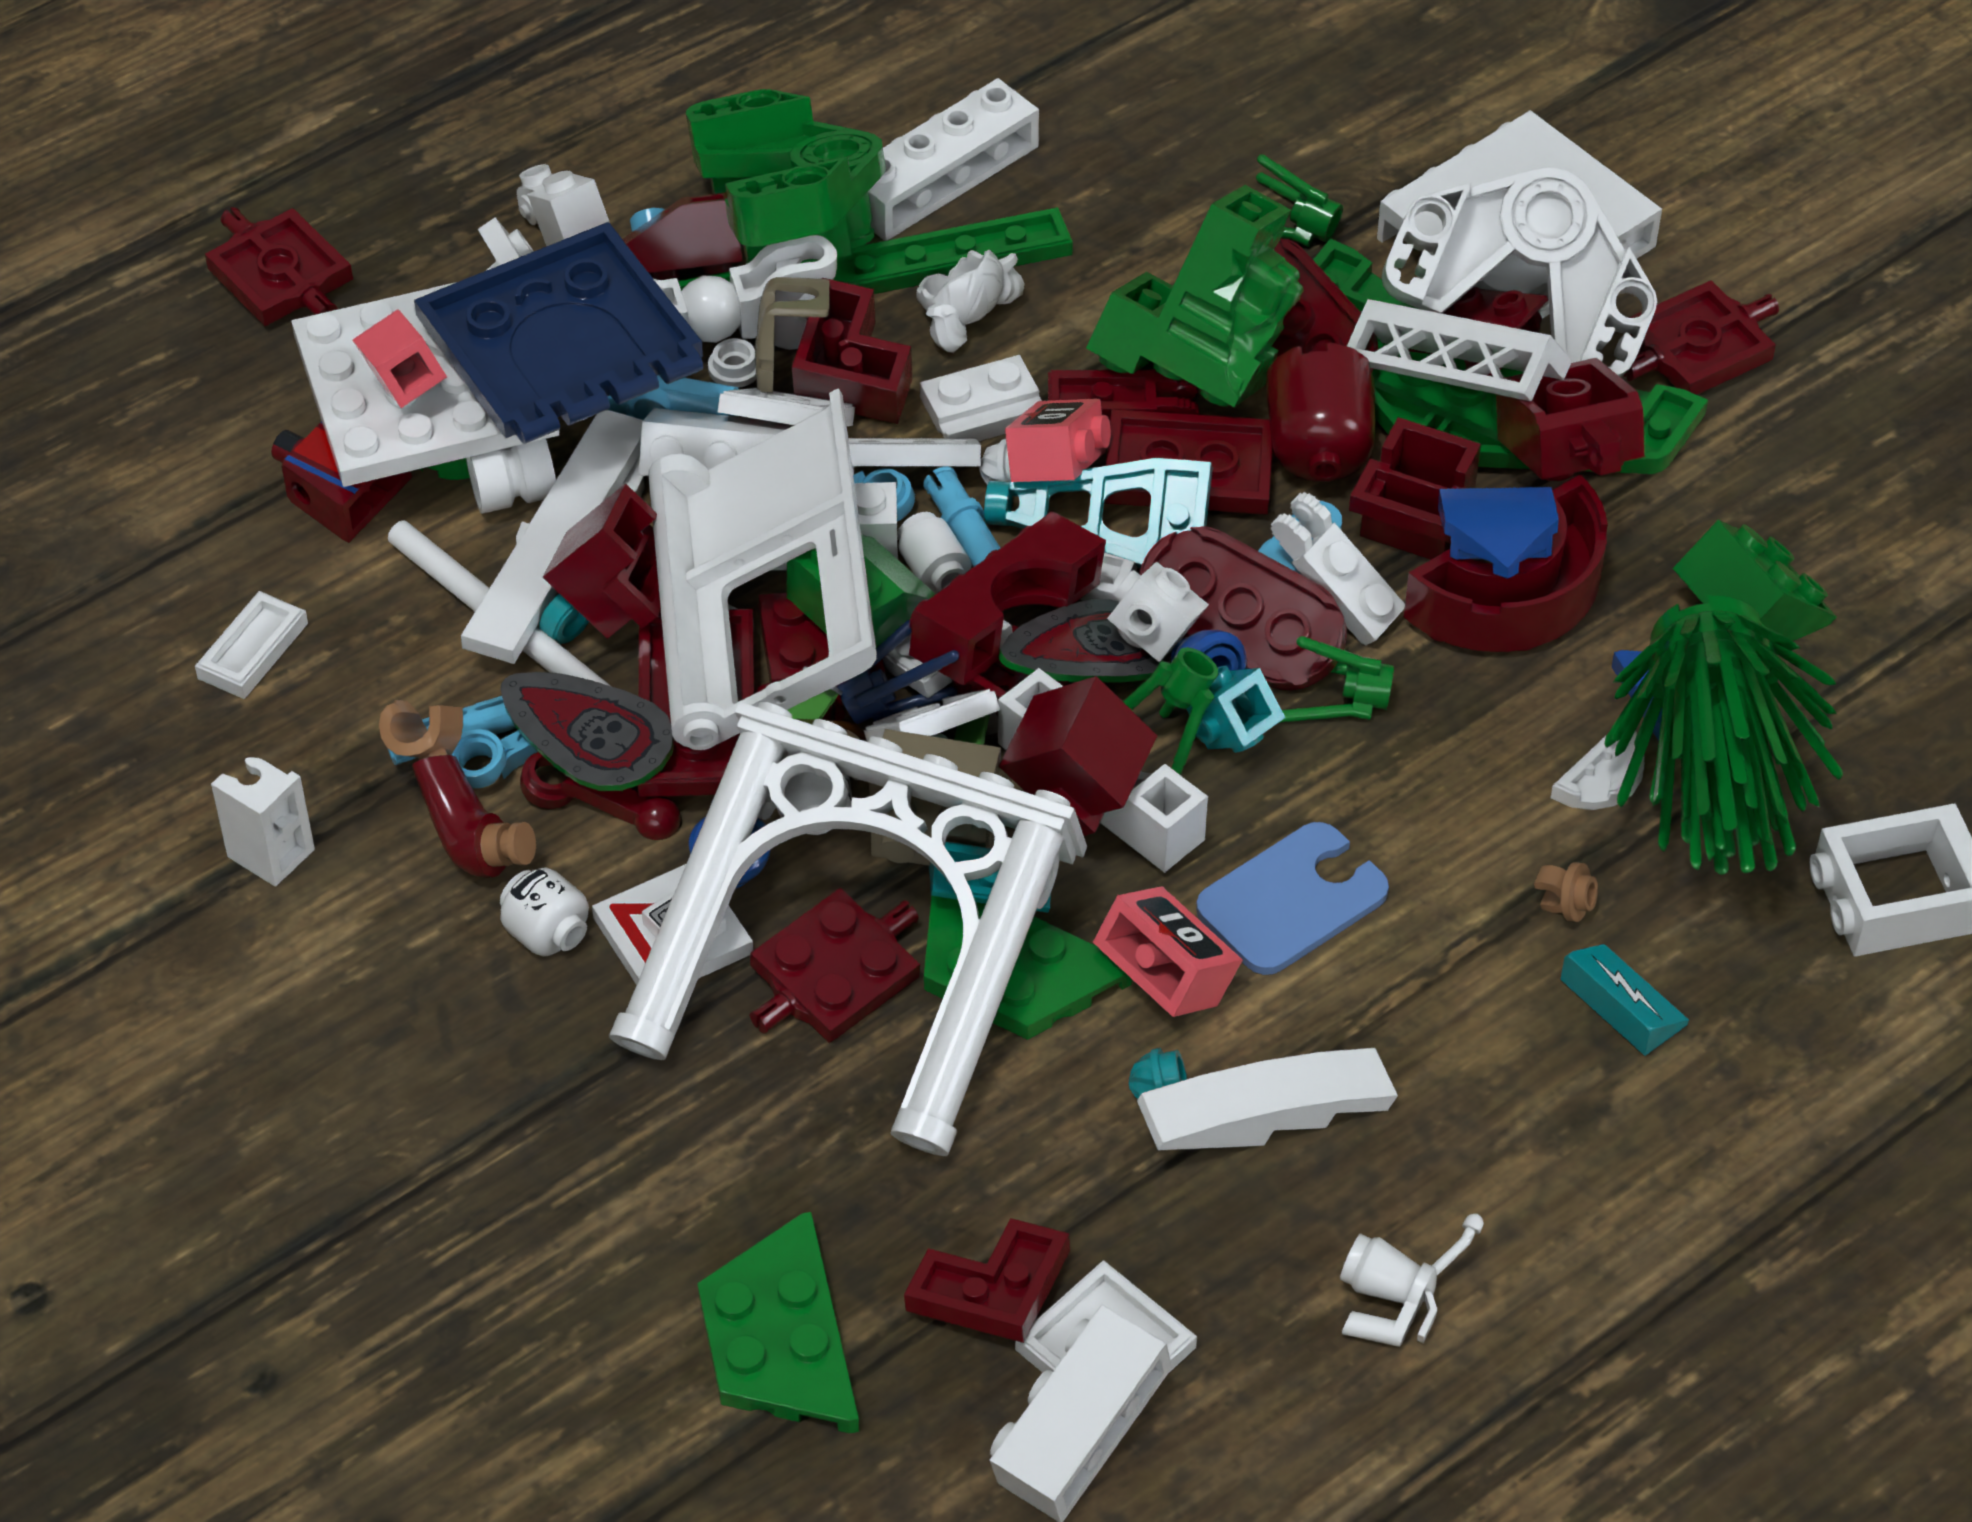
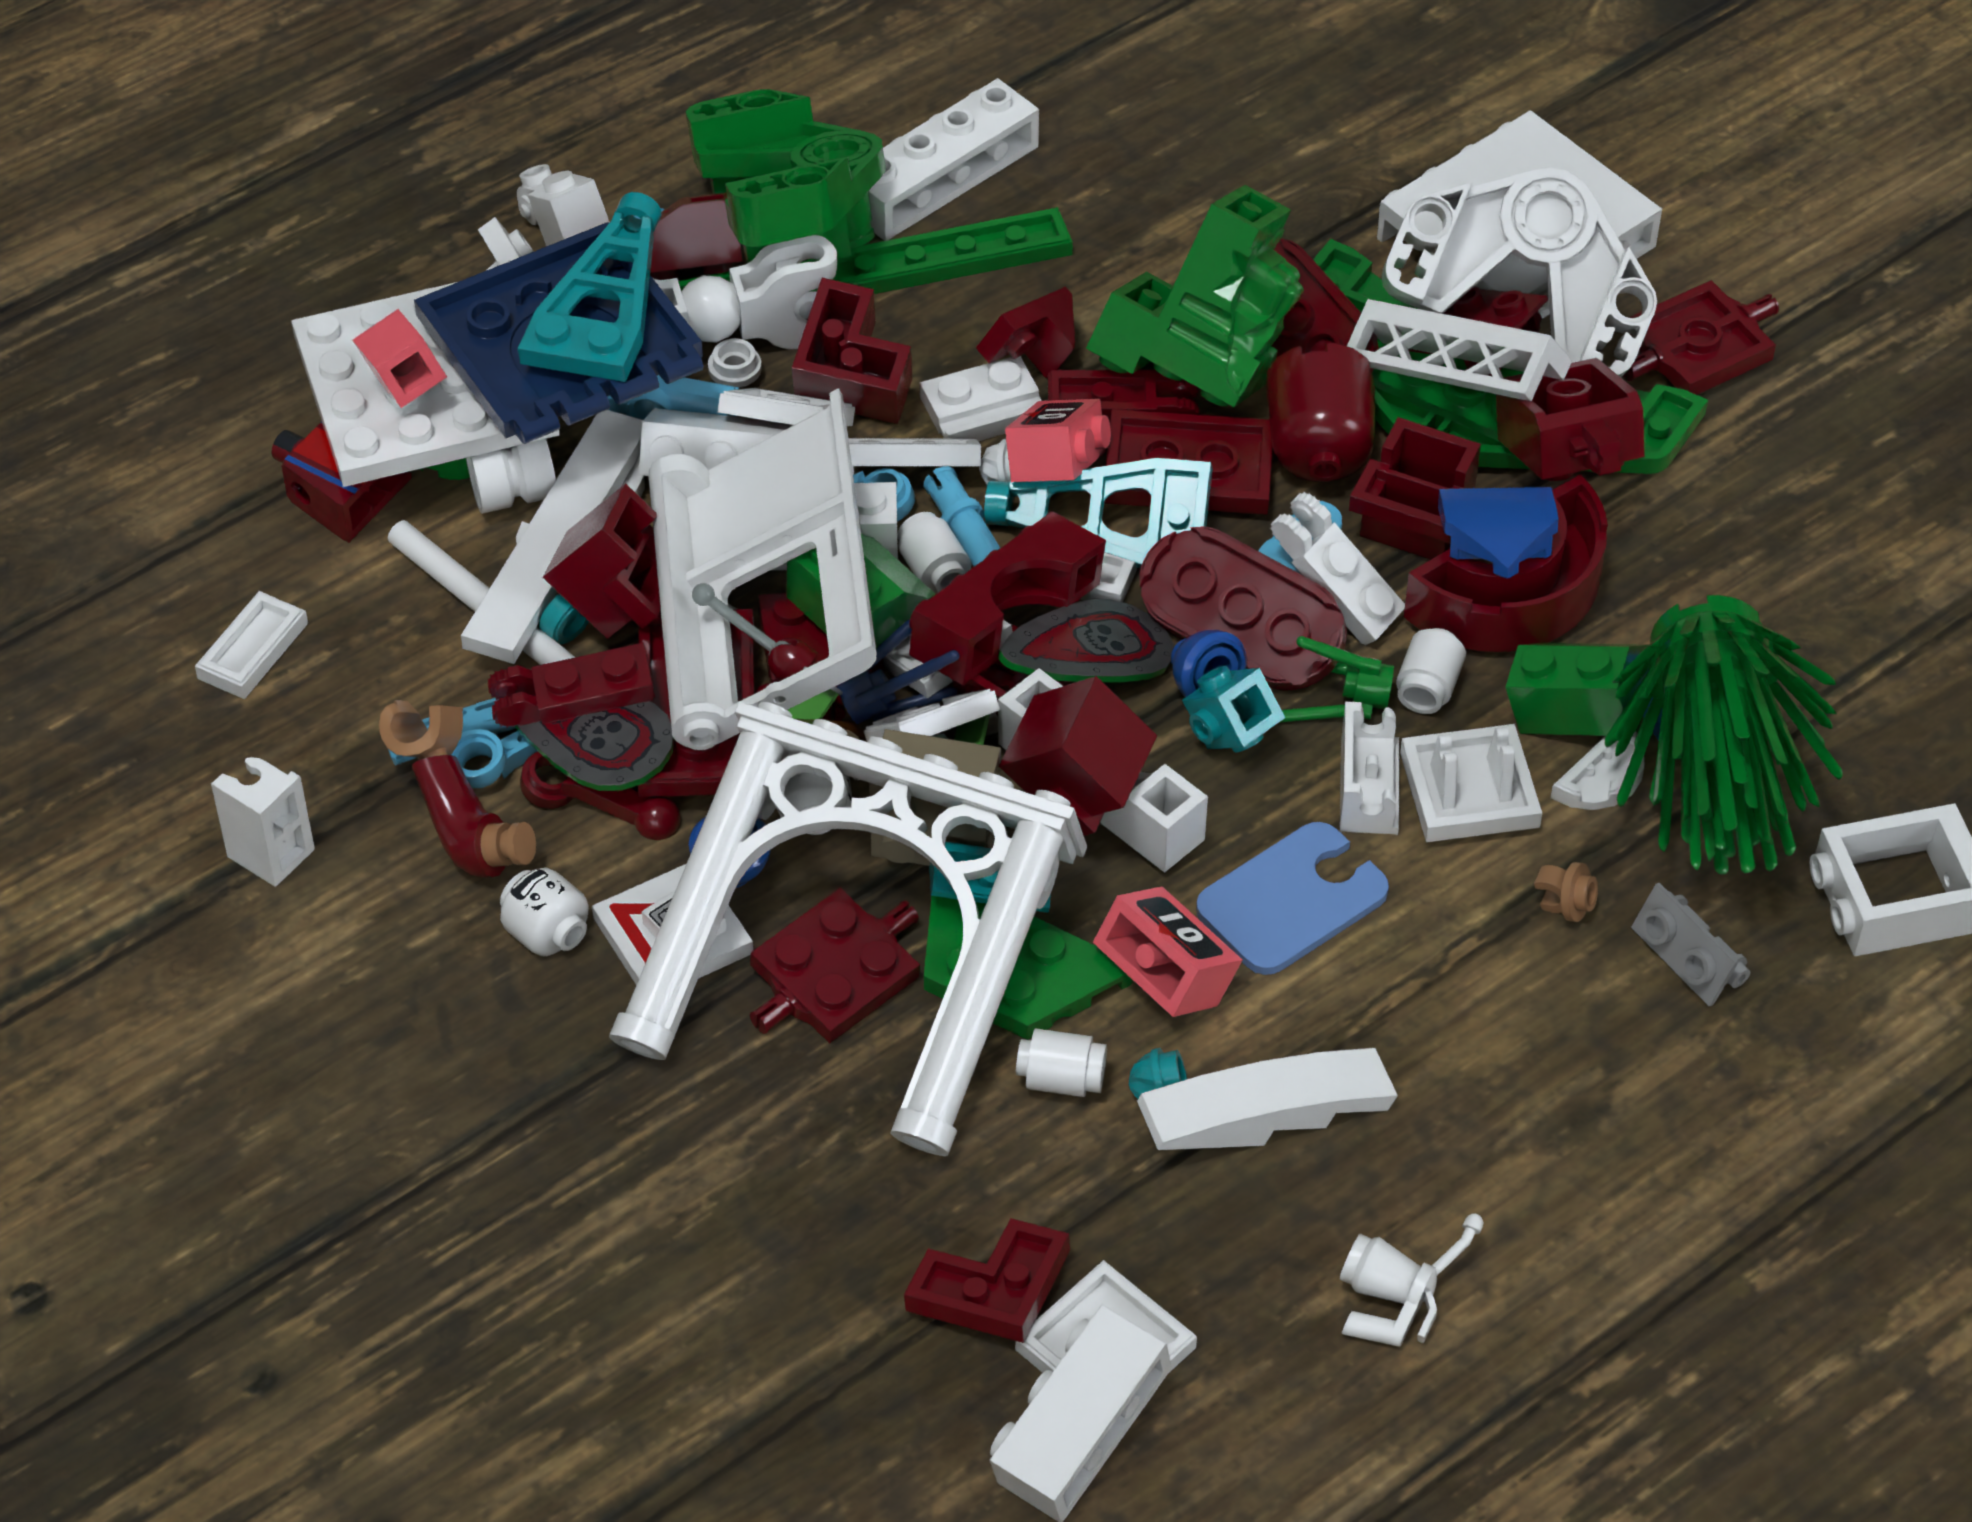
dark red plate [205,207,353,326] -> none
green wing [697,1212,859,1434] -> none
dark tan piece [755,277,829,394] -> none
white hair [916,250,1025,353] -> none
white brick [1107,561,1209,662] -> none
green plant [1123,647,1218,775] -> none
green plant [1256,154,1343,247] -> none
teal slope [1560,944,1689,1056] -> none
green slope [1672,520,1837,641] -> none
none -> dark red hinge [487,642,656,728]
none -> teal plate [518,192,661,382]
none -> hinge [692,583,818,681]
none -> dark red slope [976,286,1075,379]
none -> white brick [1016,1028,1107,1097]
none -> white hinge [1340,701,1399,835]
none -> white brick [1396,628,1466,714]
none -> white plate [1400,724,1542,842]
none -> green slope [1505,643,1650,736]
none -> light grey hinge [1631,883,1751,1007]

